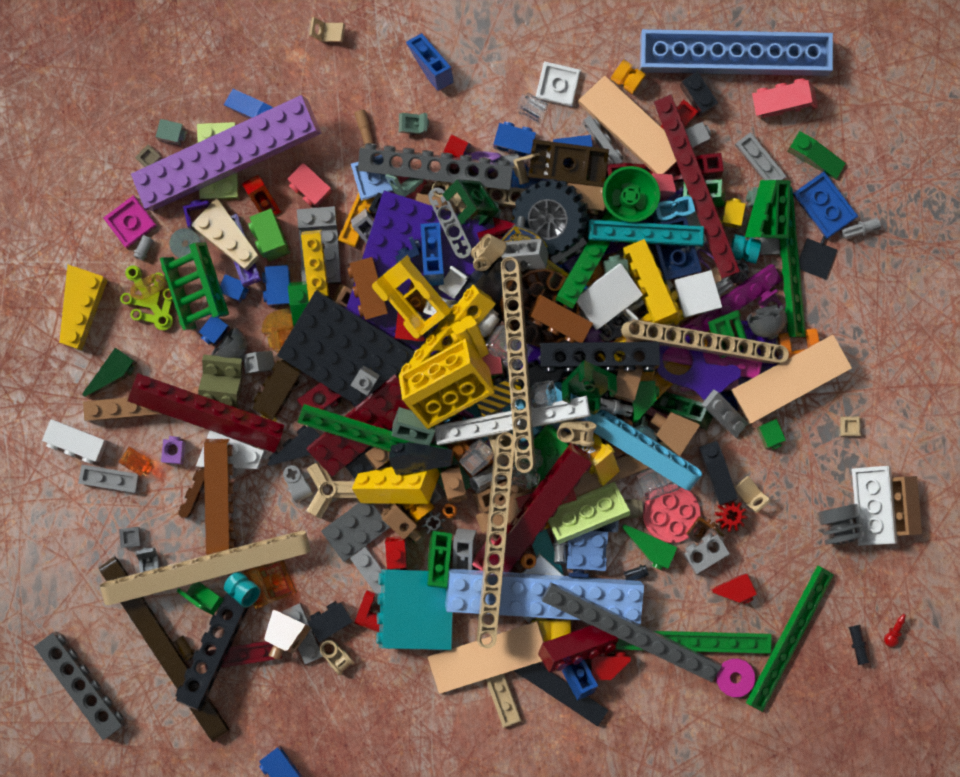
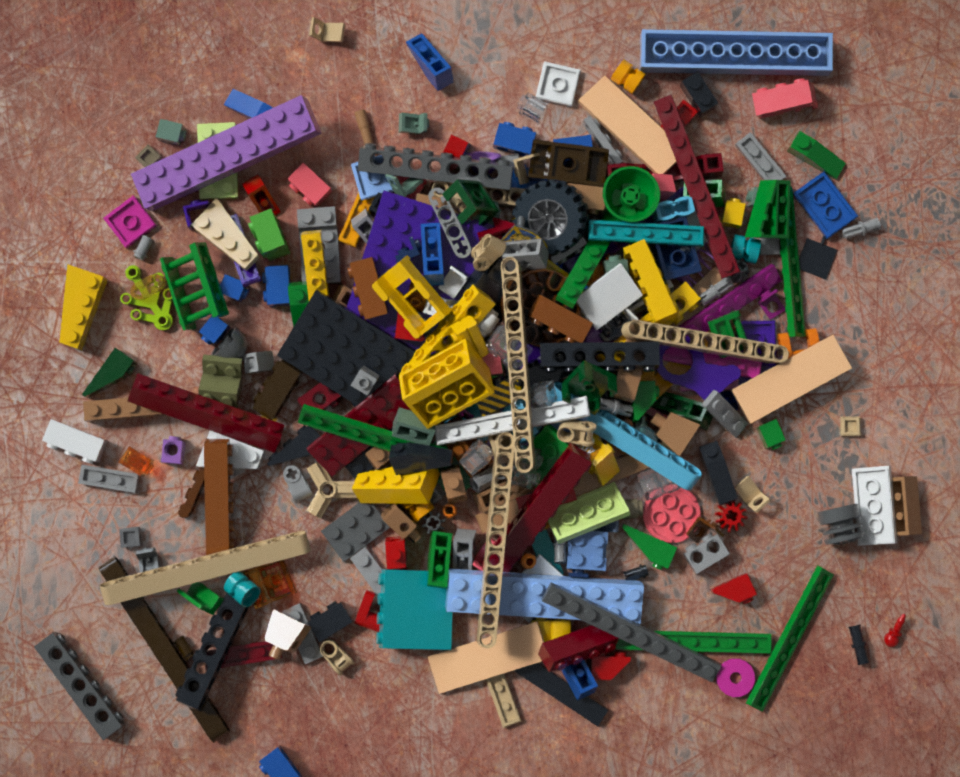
clear light blue piece [169,228,201,258] -> none
clear yellow brick [262,308,293,352] -> none
white tile [674,270,722,318] -> none
light grey brick [686,122,712,150] -> none
dark grey cylinder [747,305,787,340] -> none

